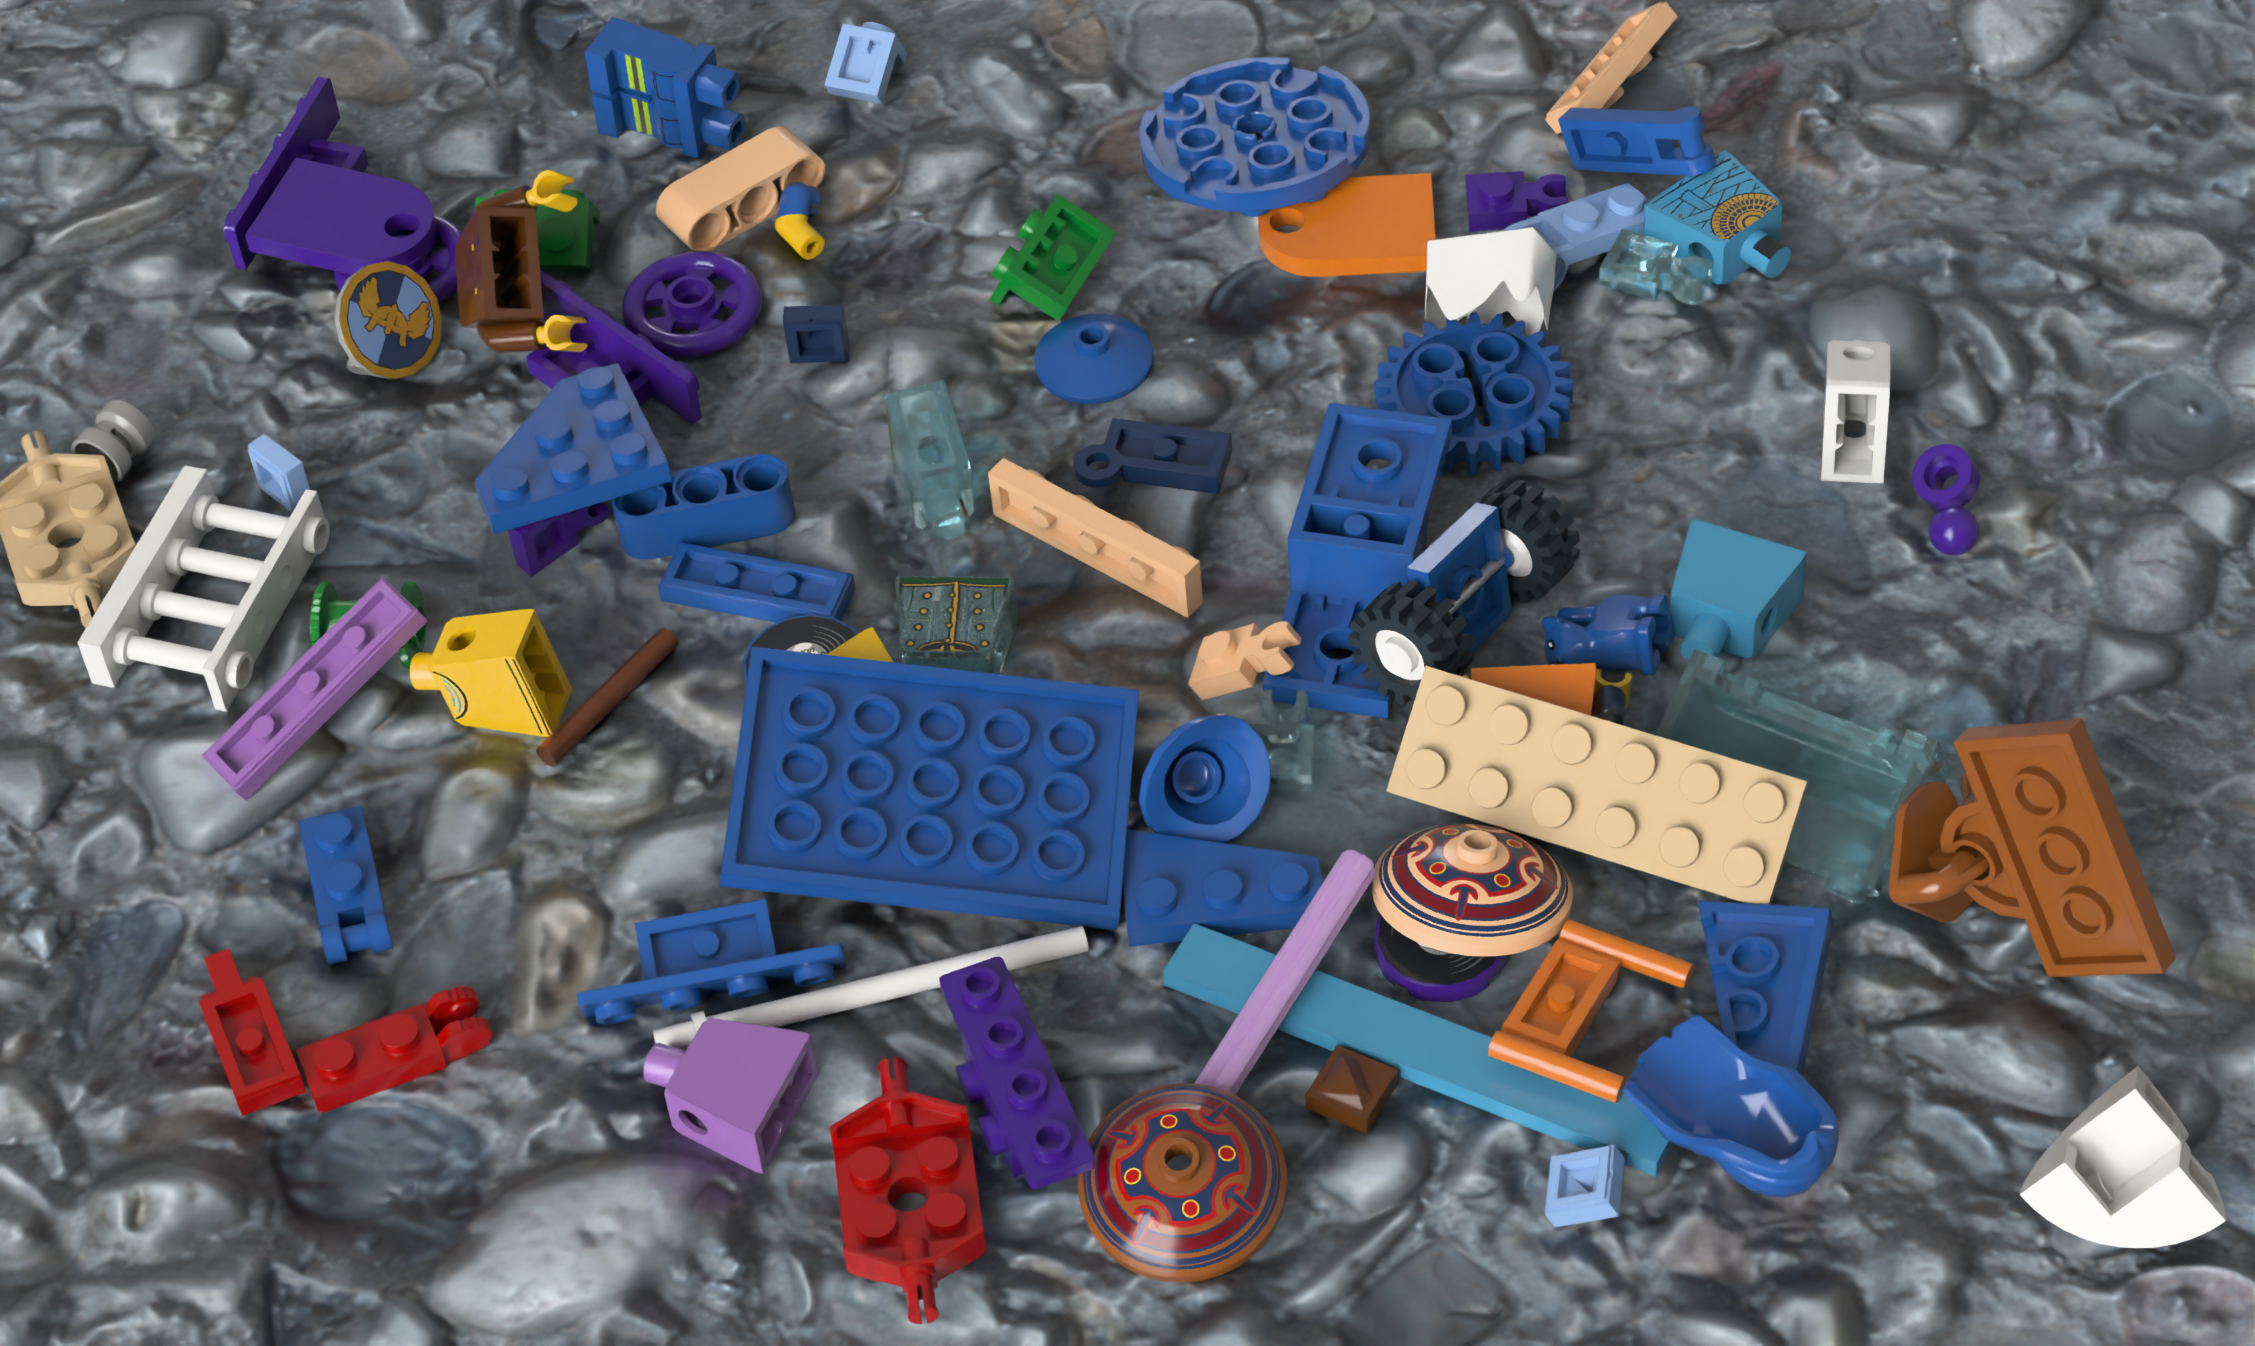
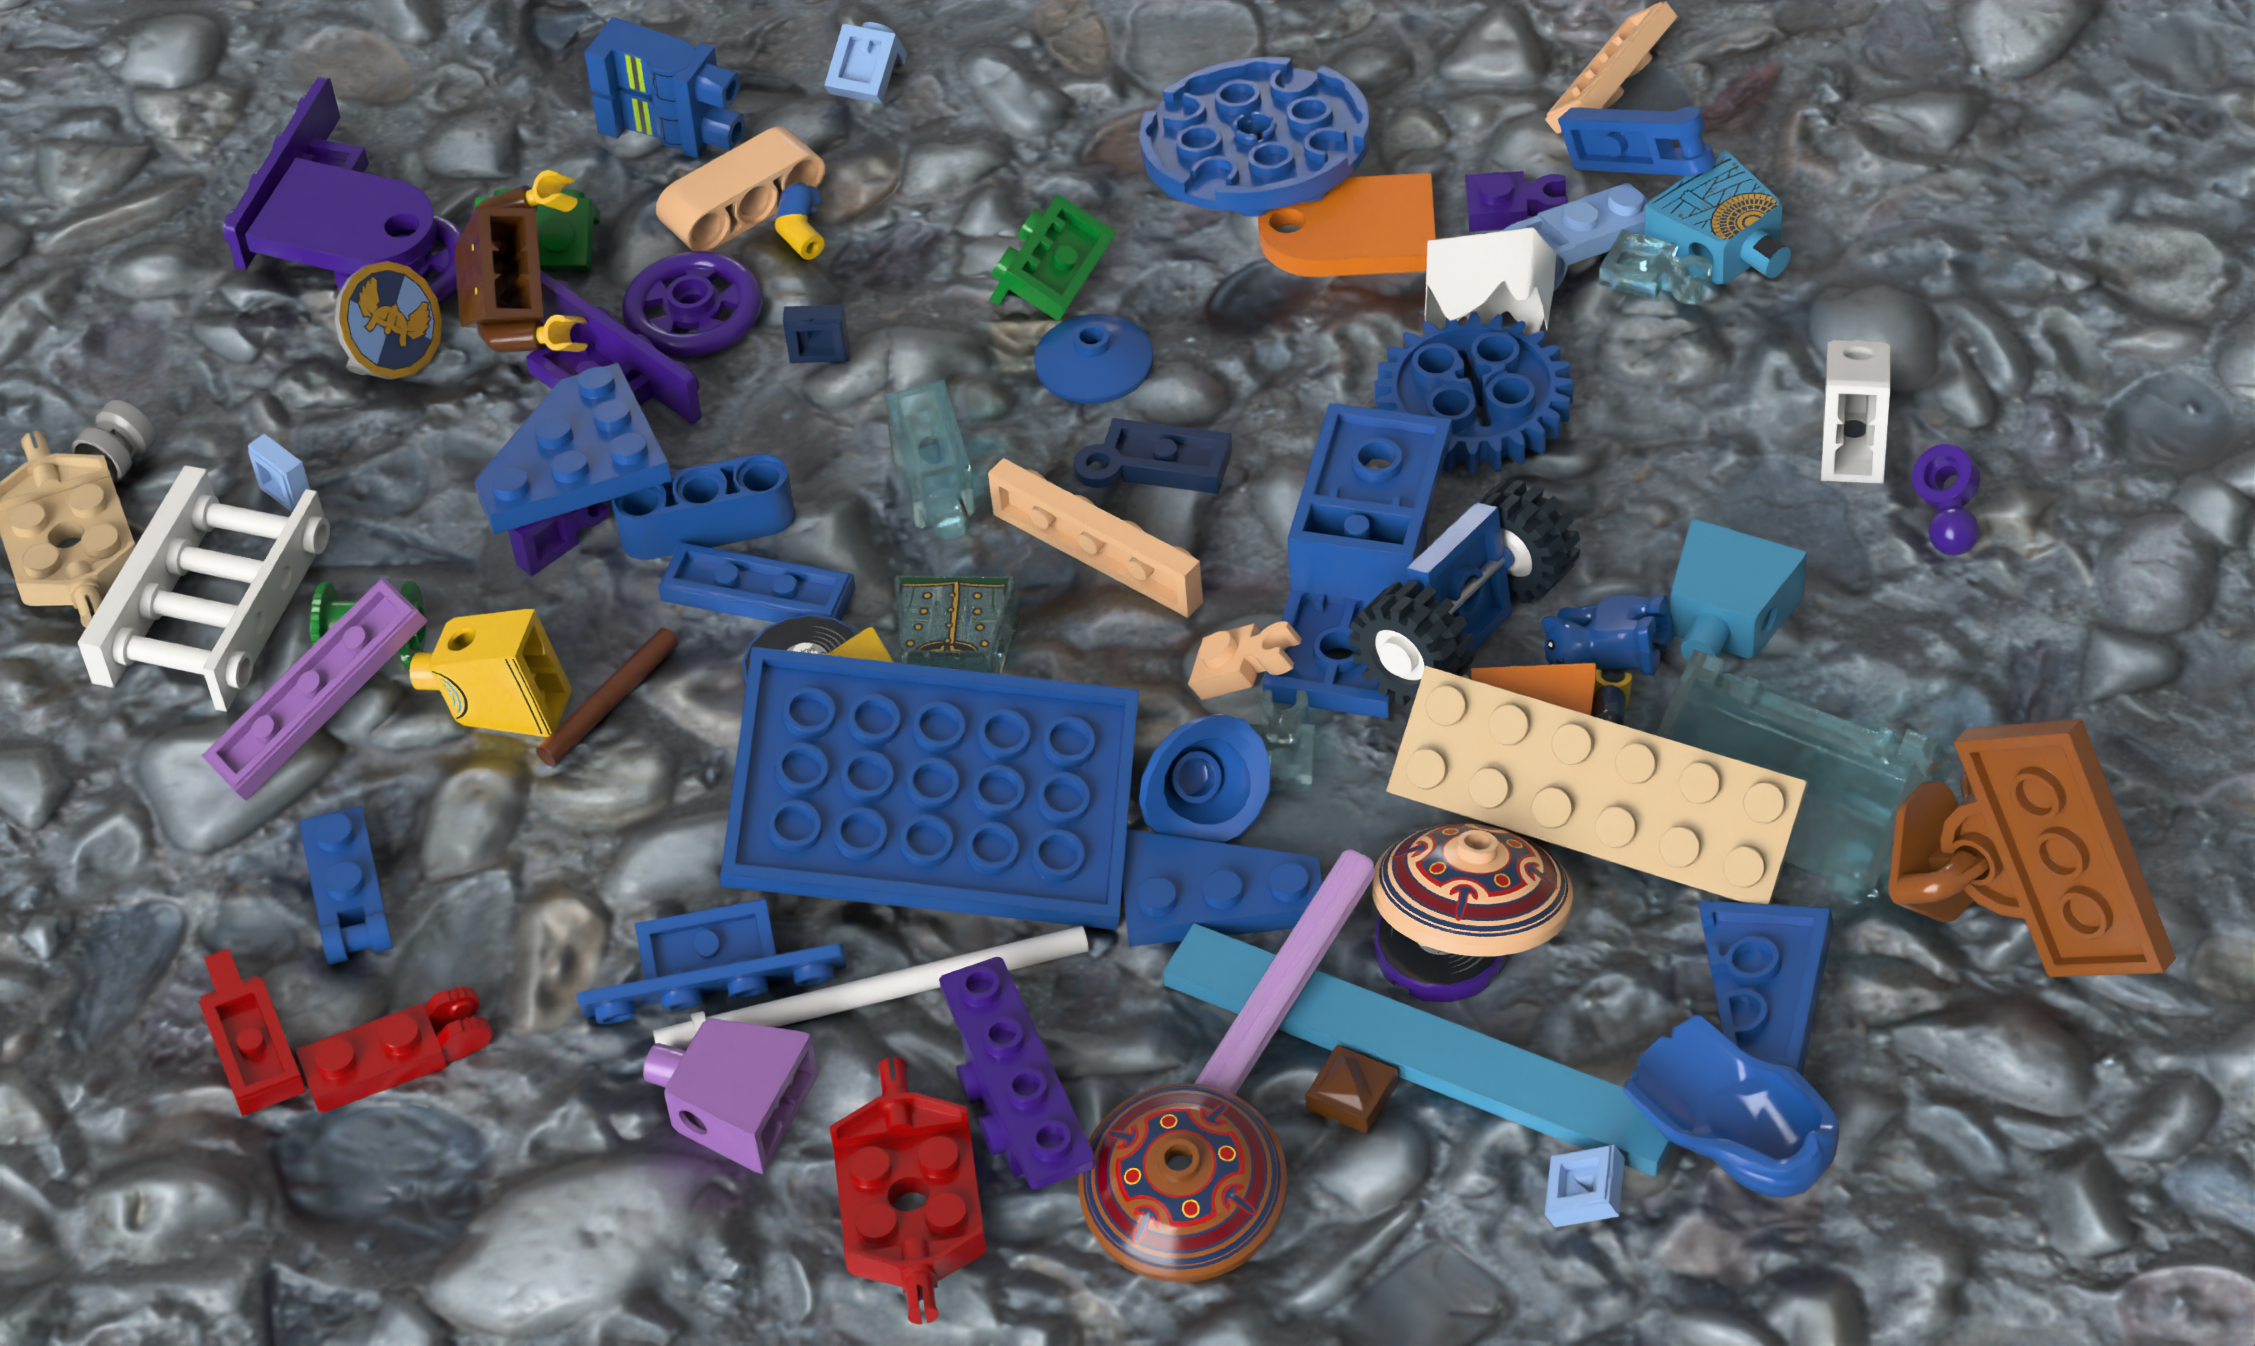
orange plate [1488,919,1695,1104] -> none
white brick [2020,1066,2226,1248] -> none

